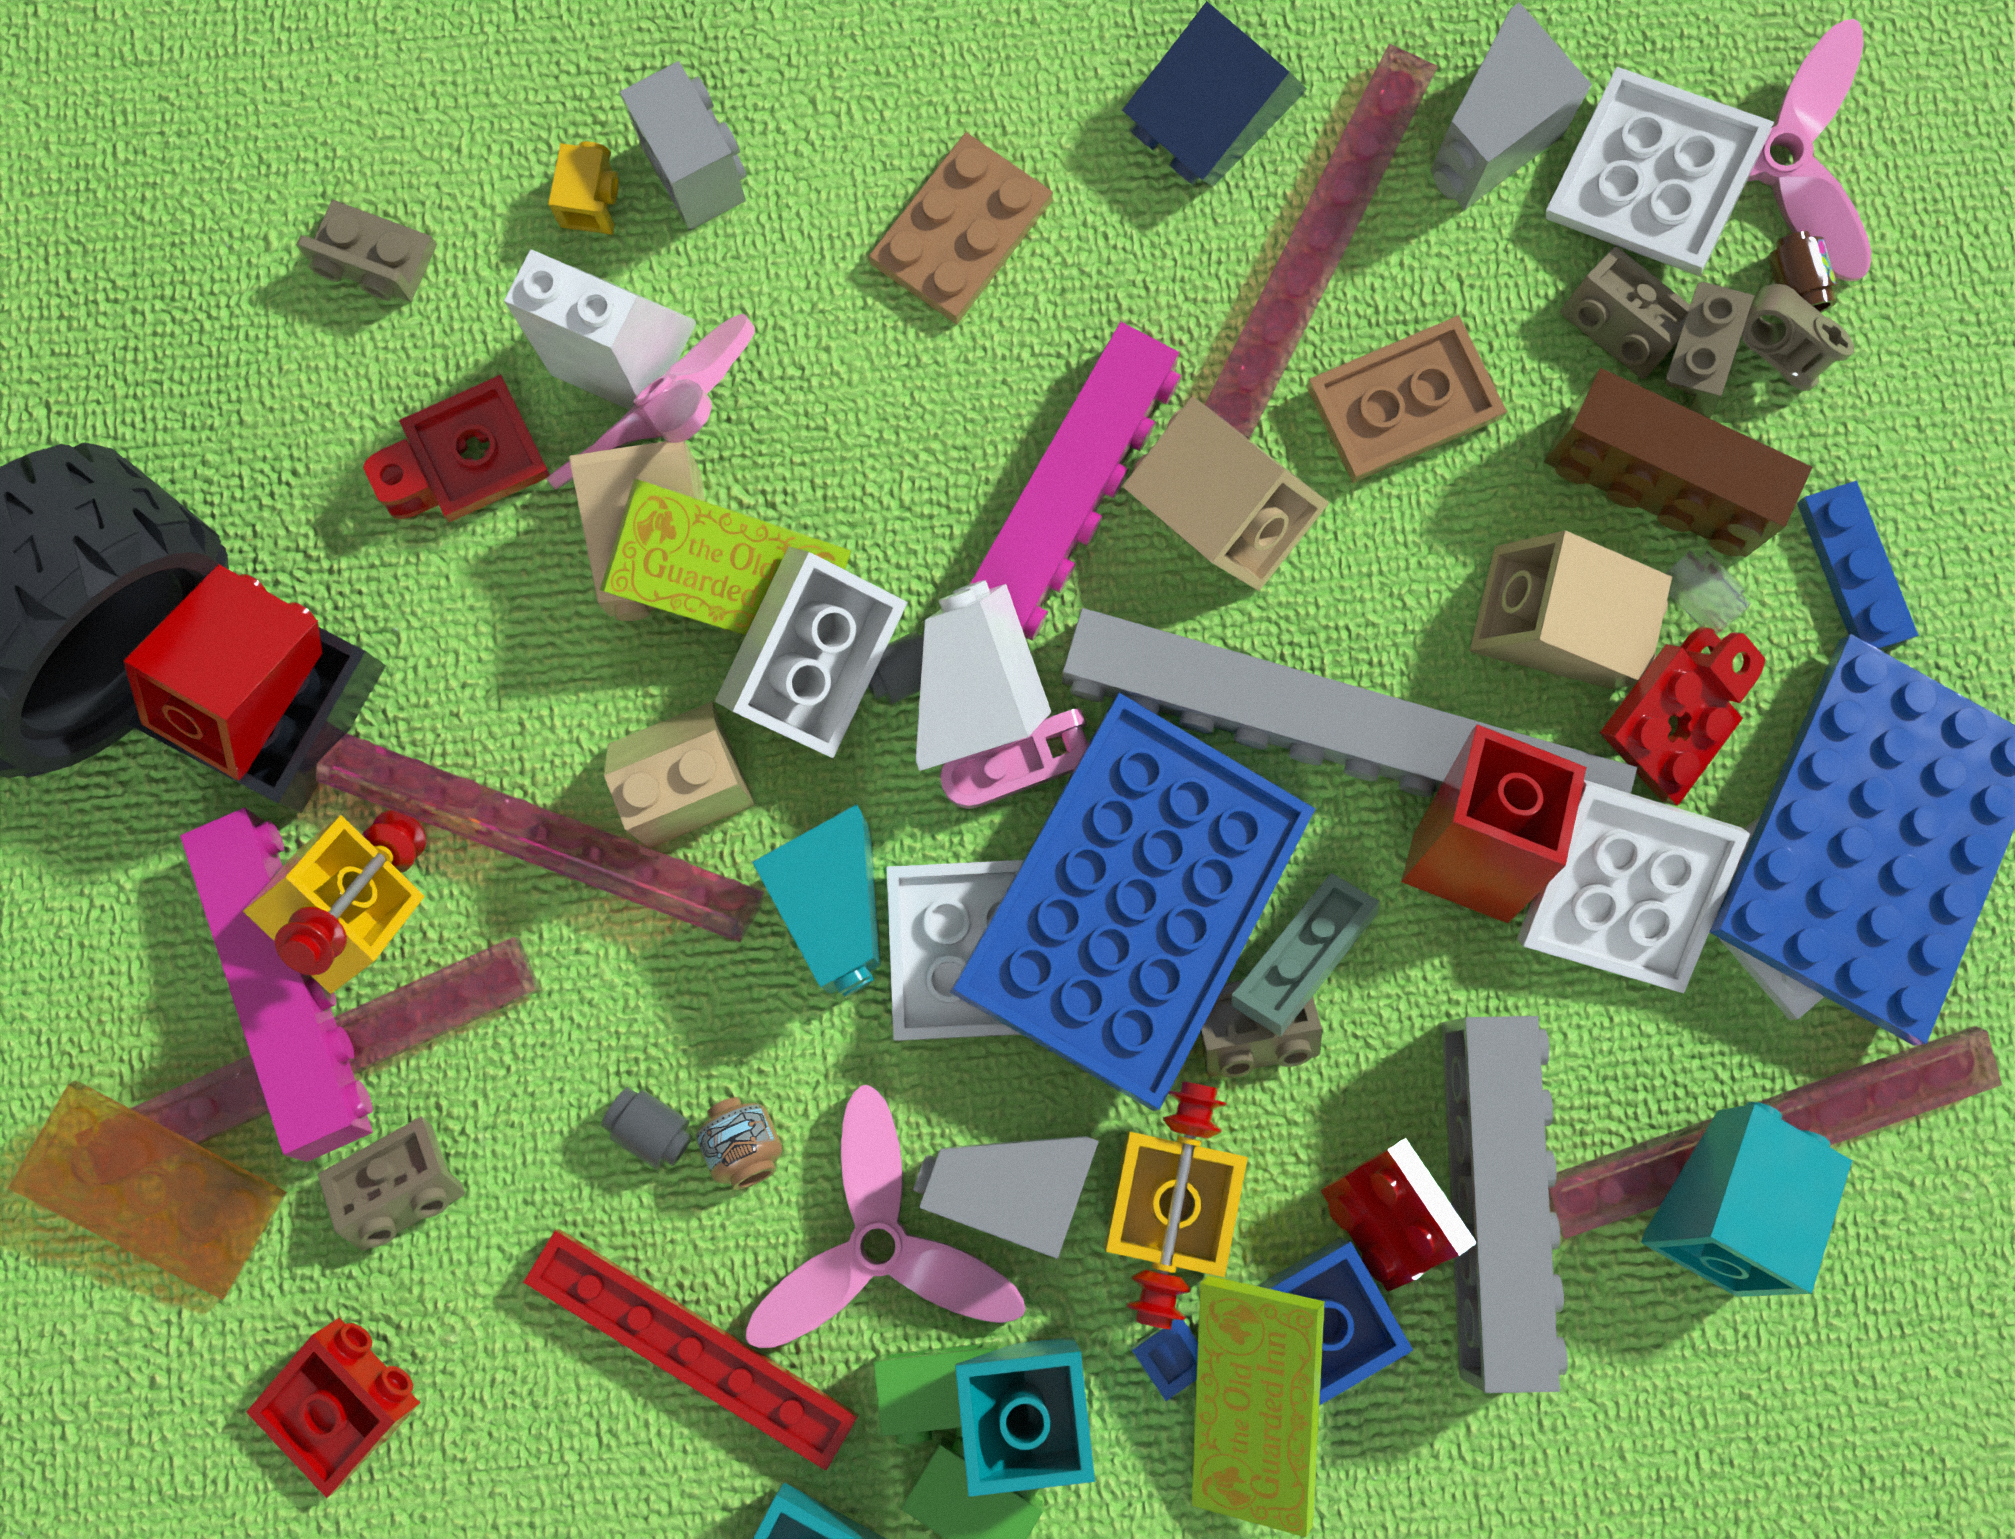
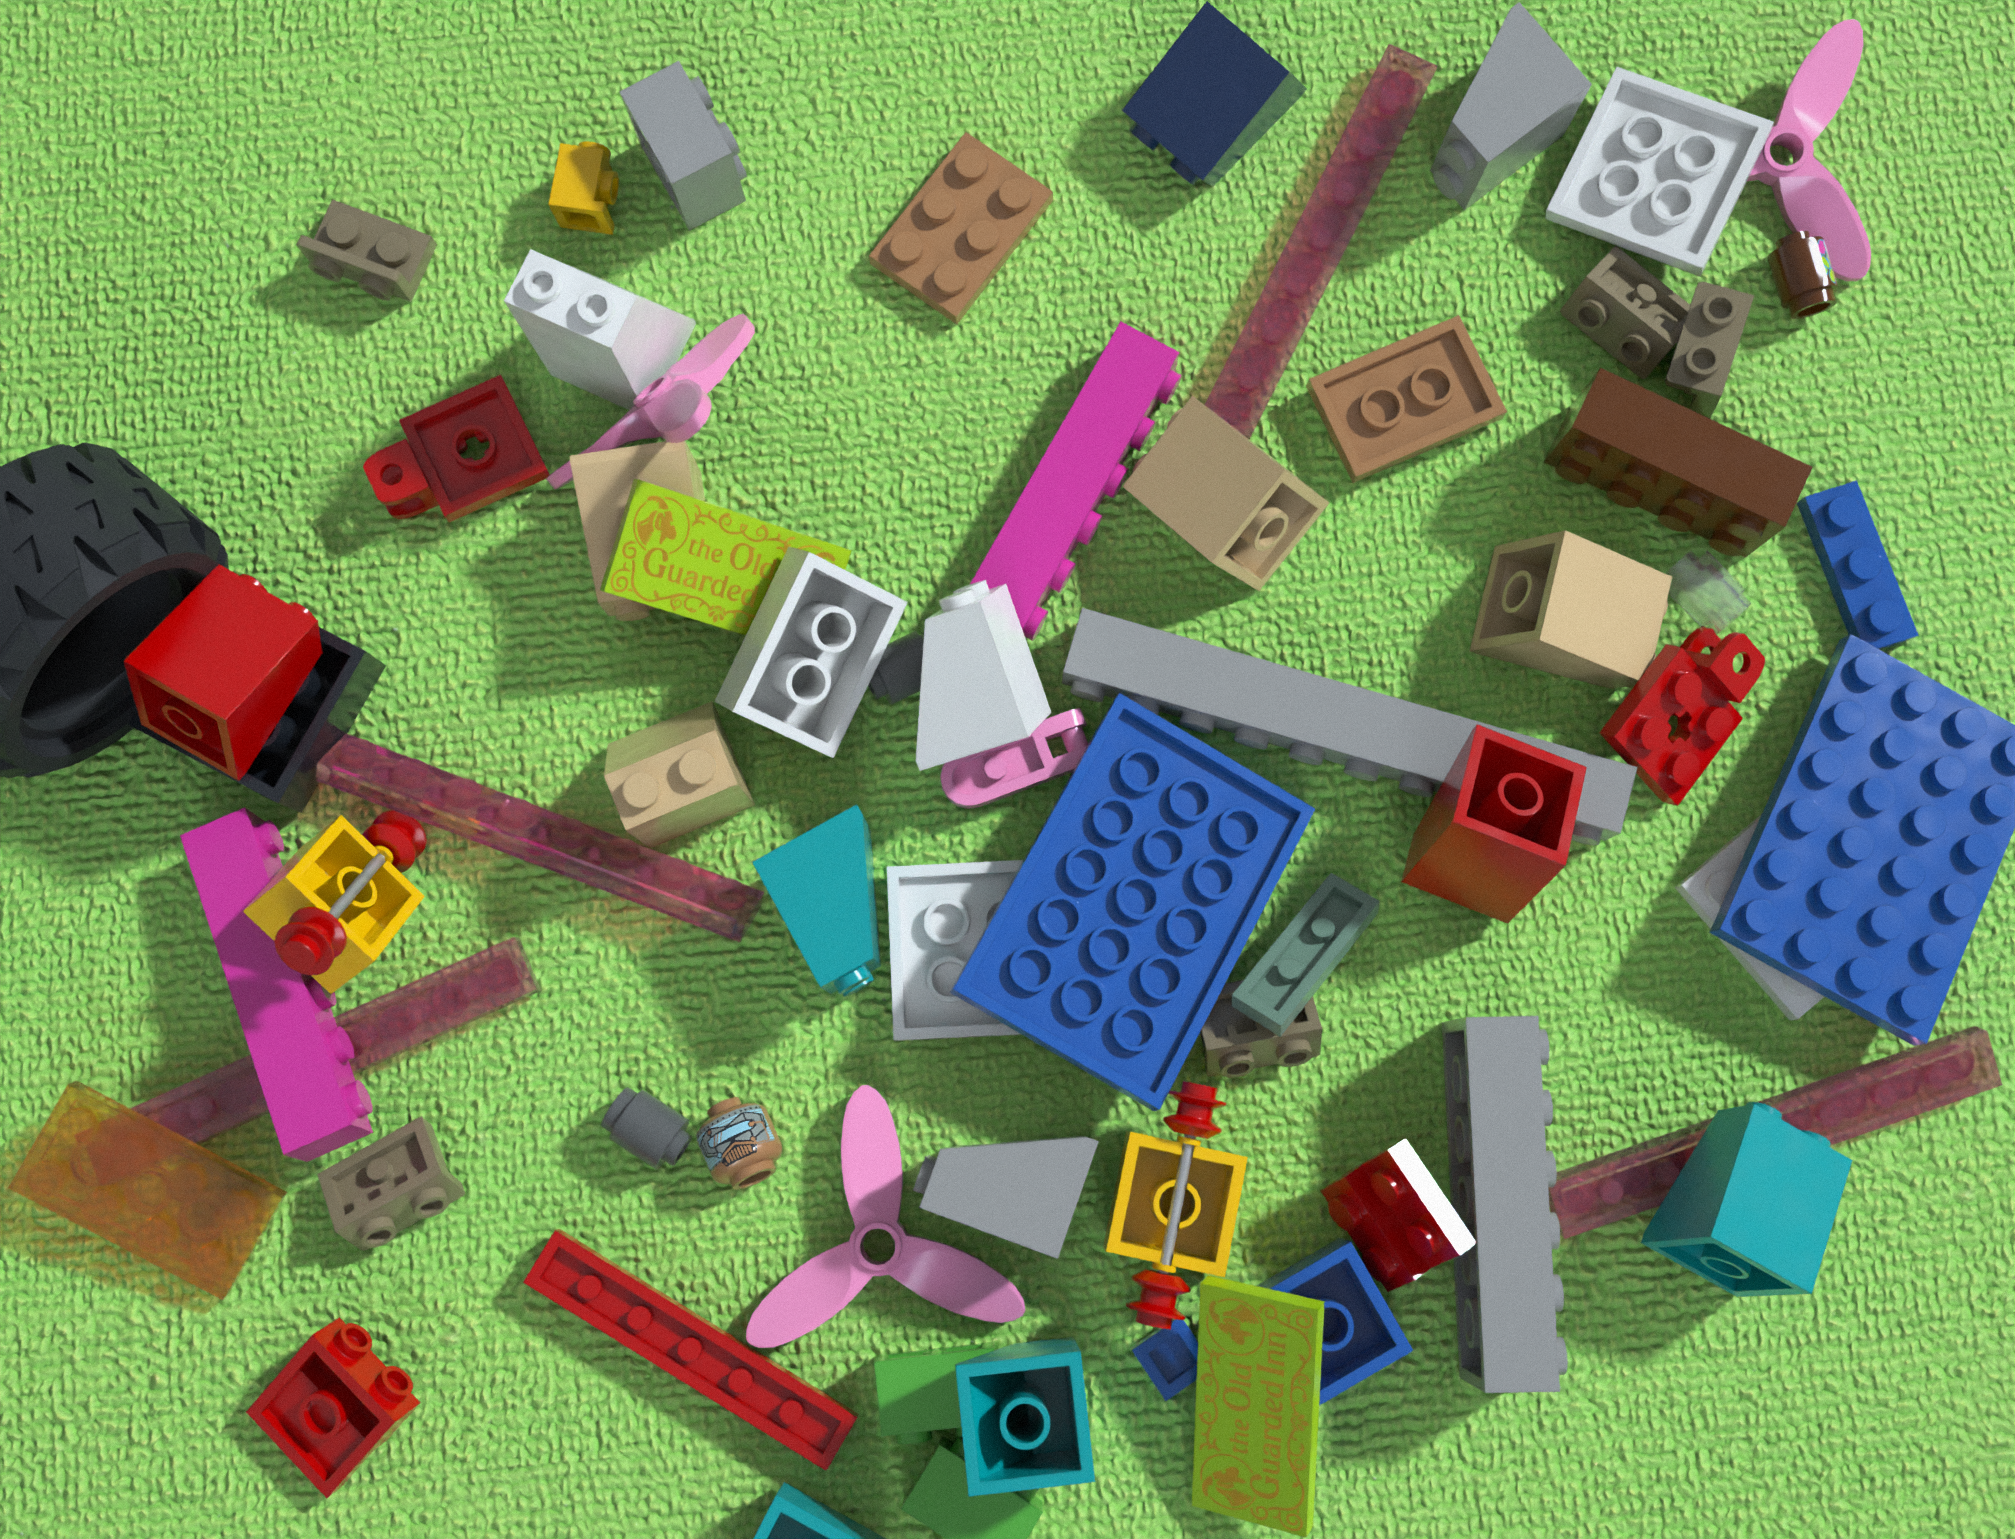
white plate [1517,780,1750,993] -> none
dark tan piece [1742,284,1854,391] -> none

